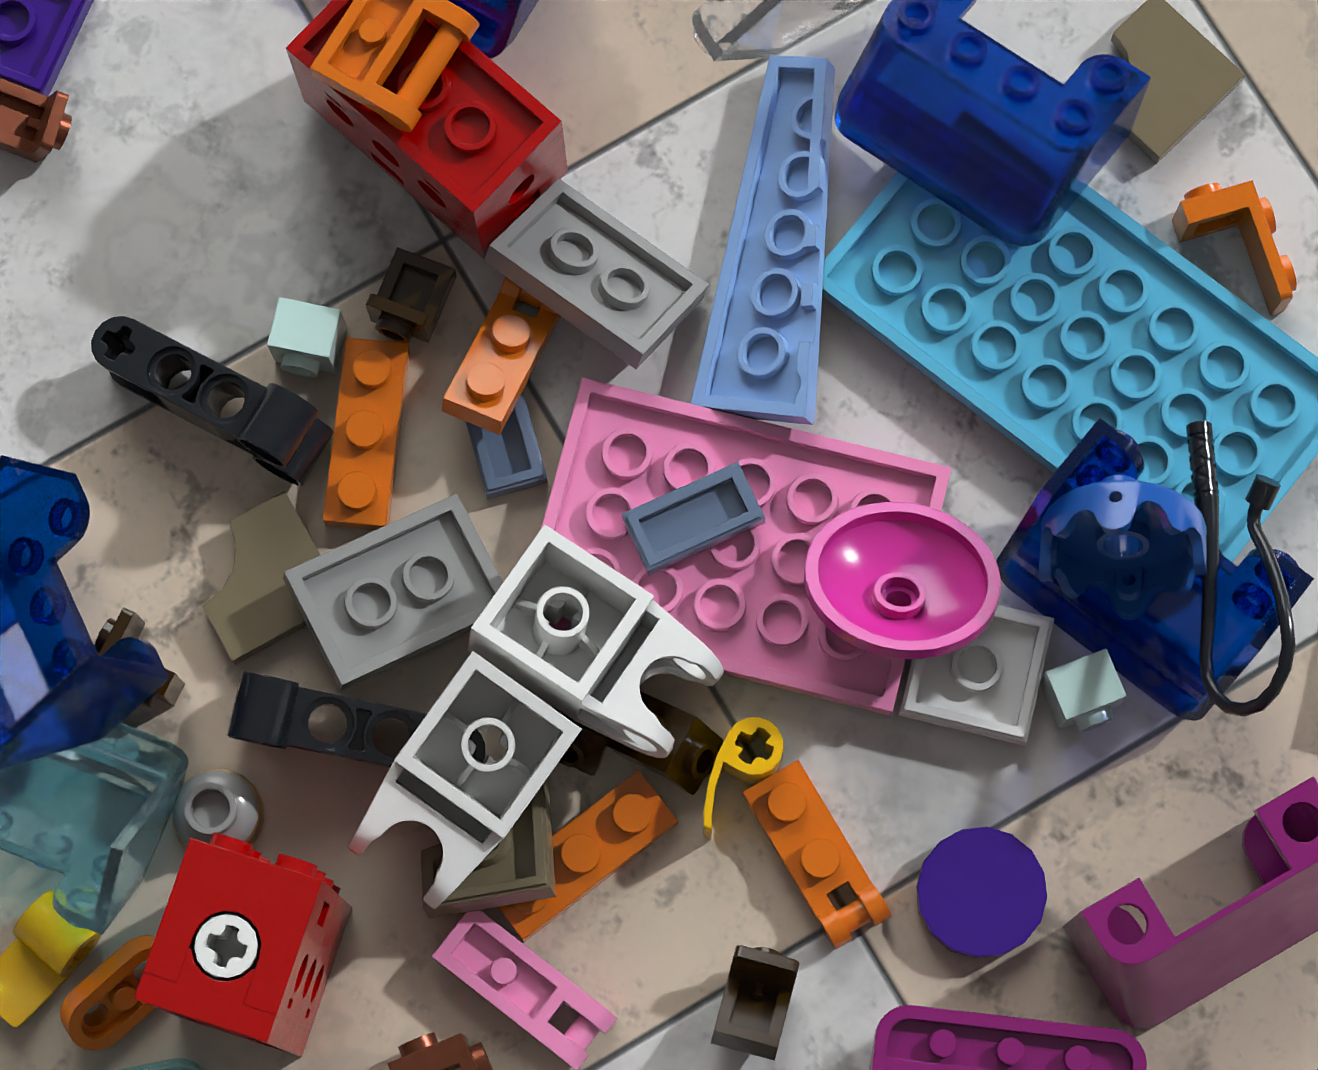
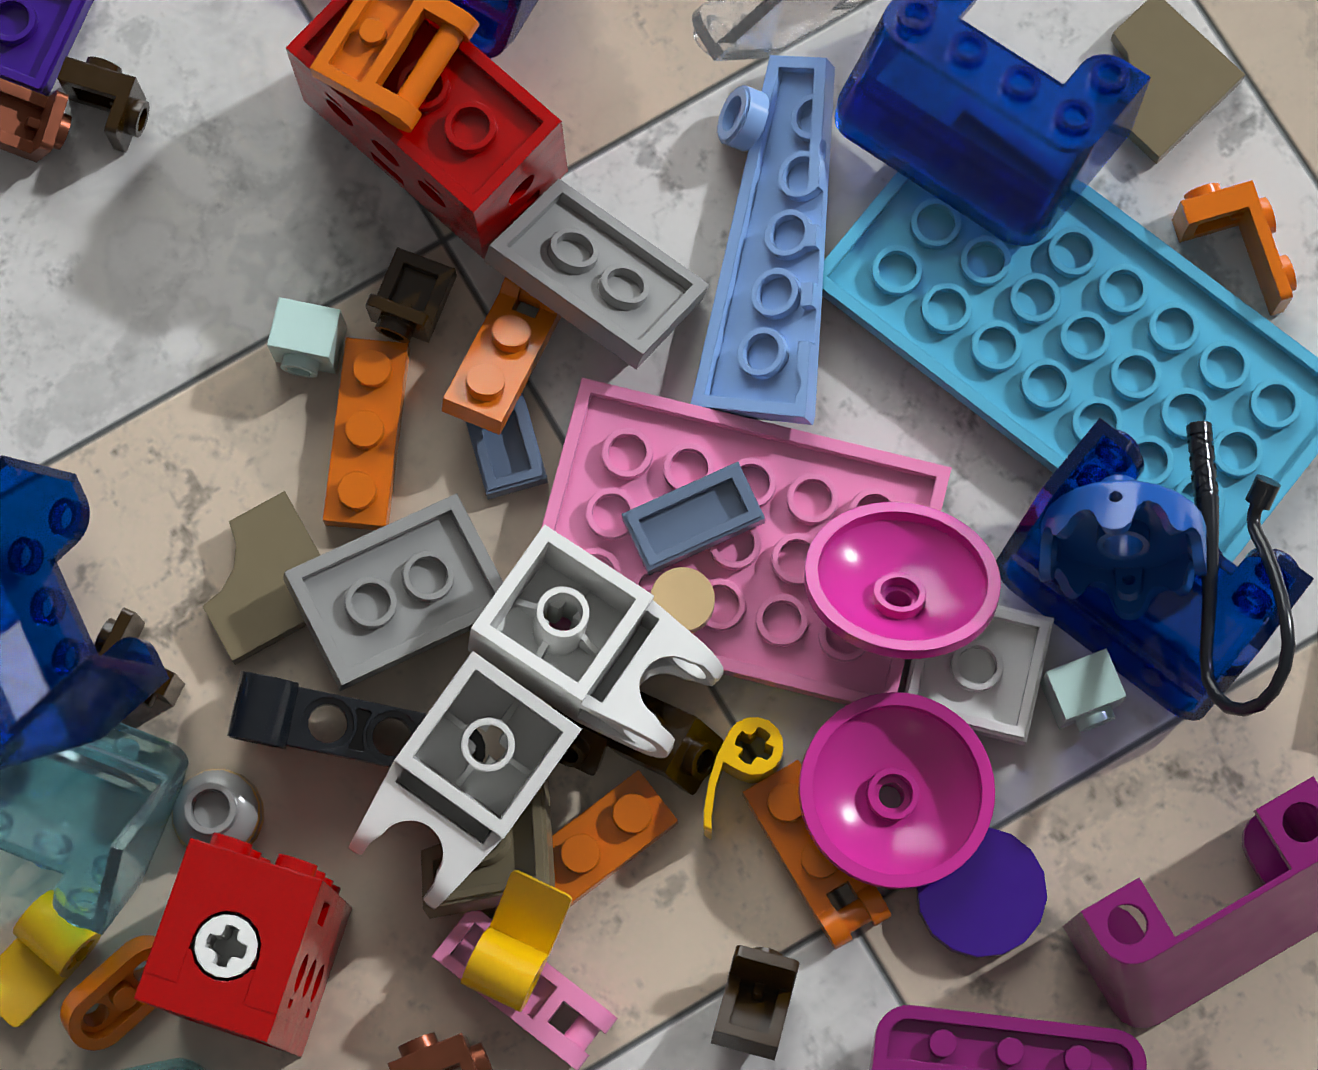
black piece [91,316,334,486] -> none
none -> dark brown bracket [57,56,150,153]
none -> yellow panel [460,870,572,1012]
none -> tan tile [651,567,715,633]
none -> light blue tile [717,85,769,151]
none -> dark pink dish [798,692,995,889]

